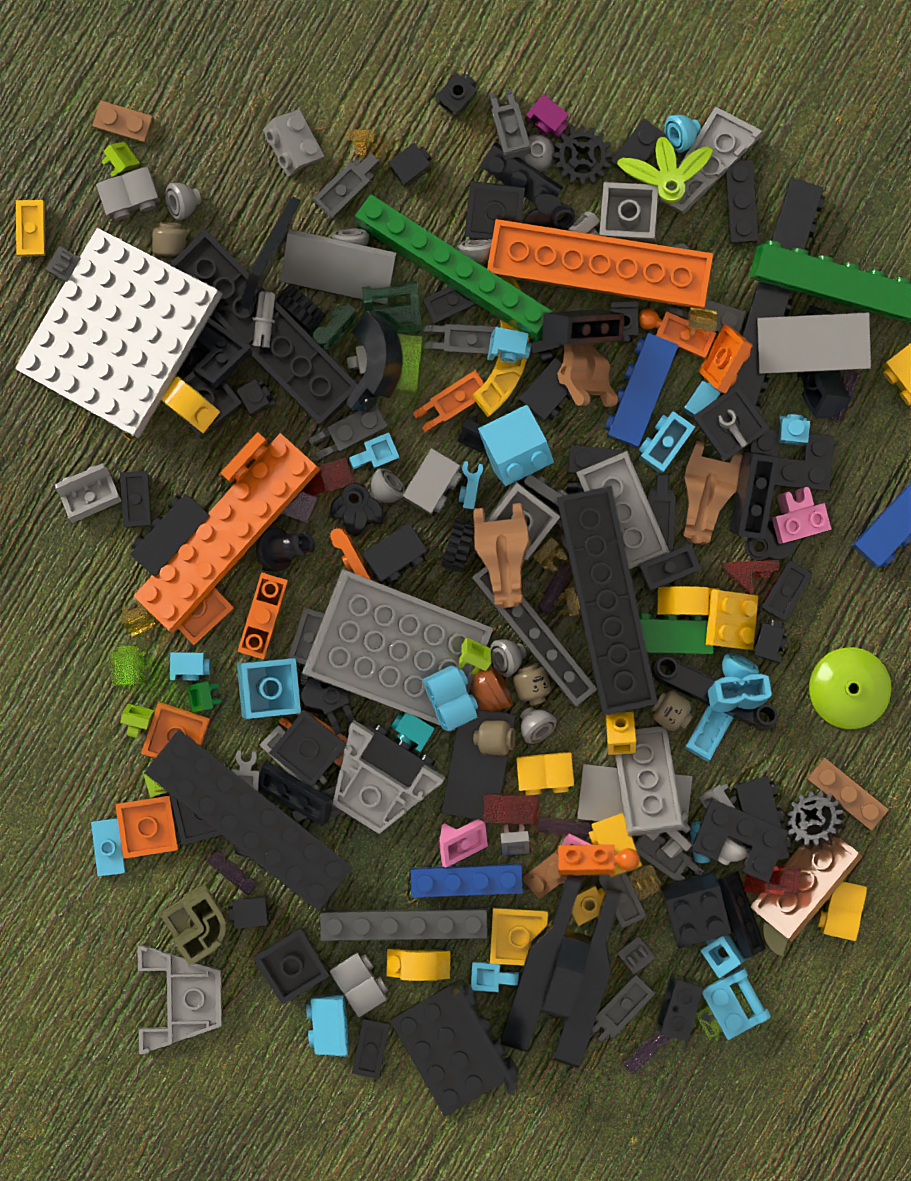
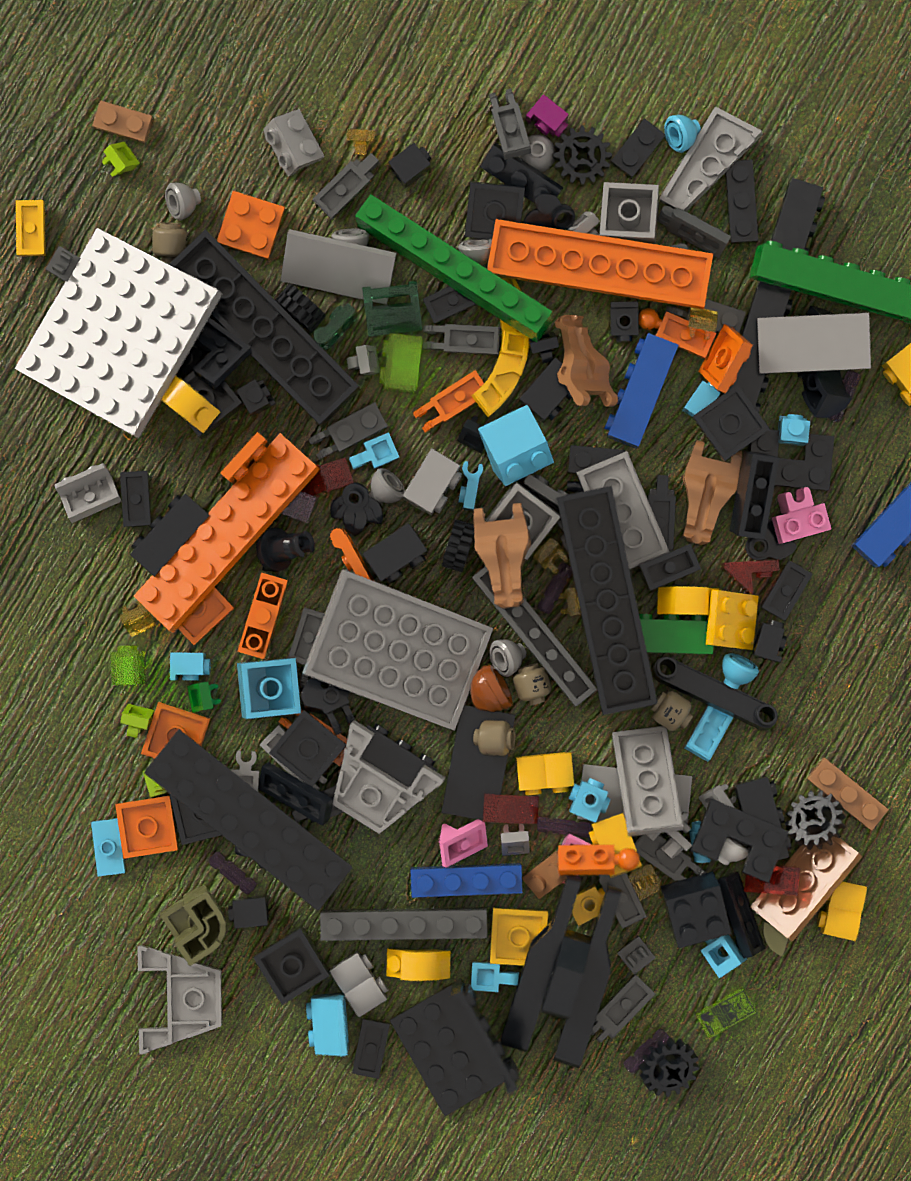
light grey brick [96,167,160,221] -> none
black tile [240,196,301,310] -> none
light grey axle [252,291,275,348] -> none
black arch [345,311,402,413] -> none
teal brick [391,713,435,752] -> none
medium azure brick [422,666,478,732] -> none
black brick [435,72,477,119] -> none
lime tile [459,637,491,675] -> none
medium azure brick [487,327,531,363] -> none
light grey brick [520,707,557,744] -> none
black brick [542,309,624,345] -> none
yellow brick [606,711,636,755] -> none
lime plant [617,137,713,203] -> none
medium azure brick [639,411,695,474] -> none
black window [655,972,704,1042] -> none
medium azure plate [702,967,771,1040] -> none
medium azure brick [708,674,772,712] -> none
light grey hand [719,410,748,447] -> none
lime dish [809,647,891,729] -> none
none -> orange plate [217,191,285,260]
none -> medium azure brick [569,778,611,823]
none -> black gear [639,1037,699,1097]
none -> dark grey hinge [658,206,731,259]

